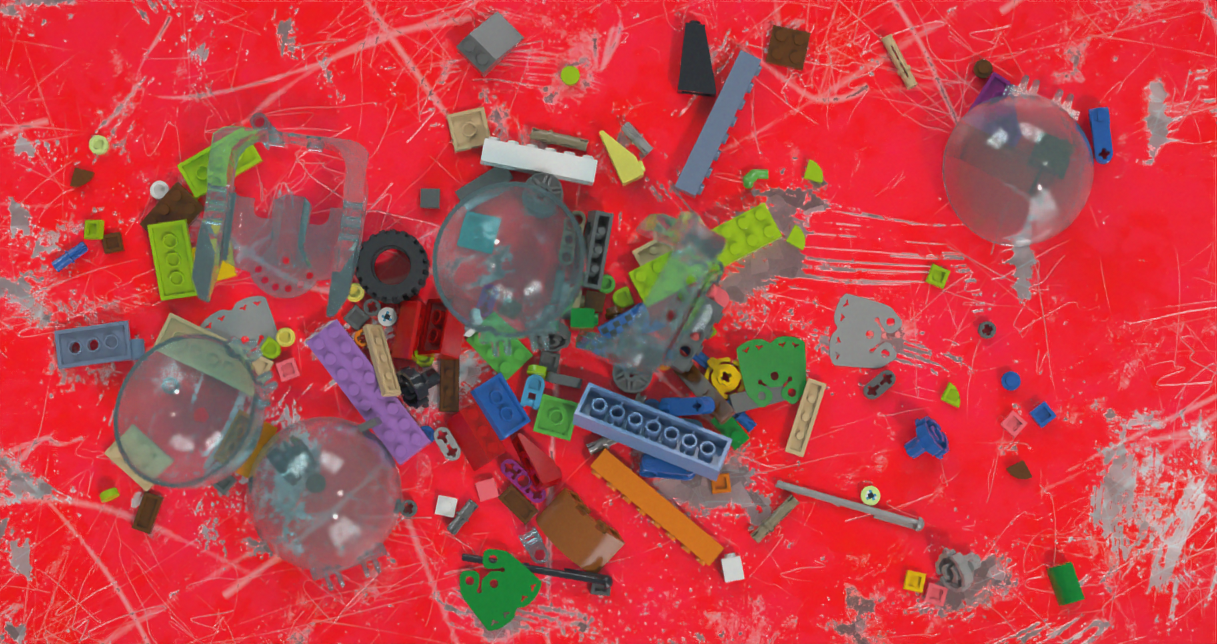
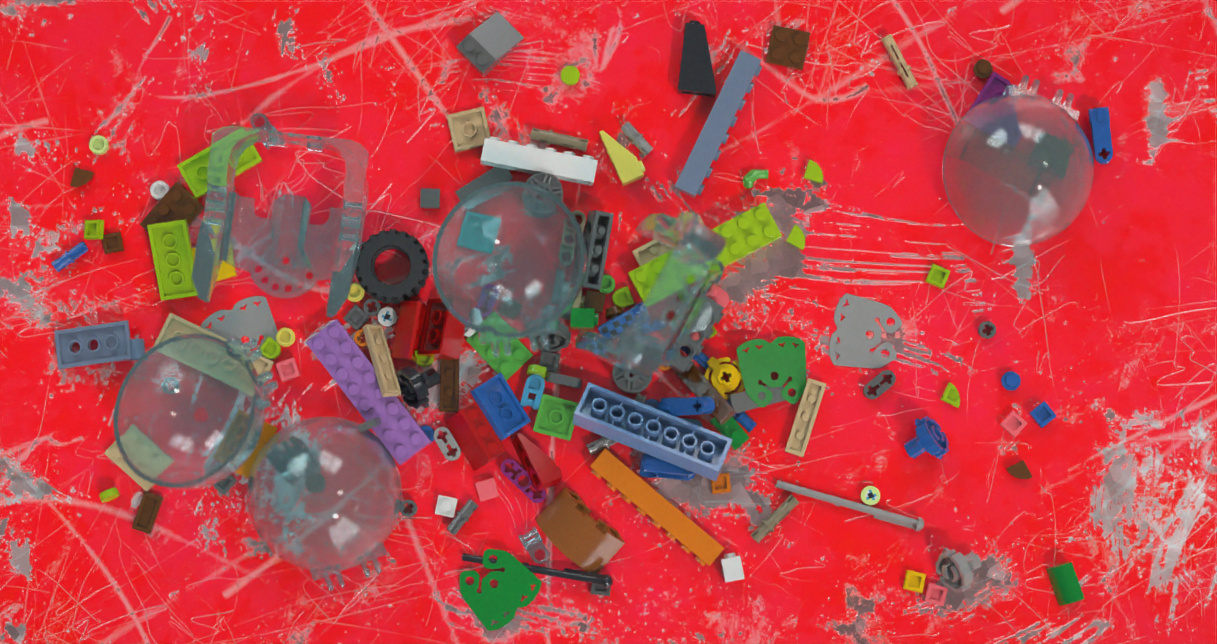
reddish brown tile [498,484,539,525] -> none

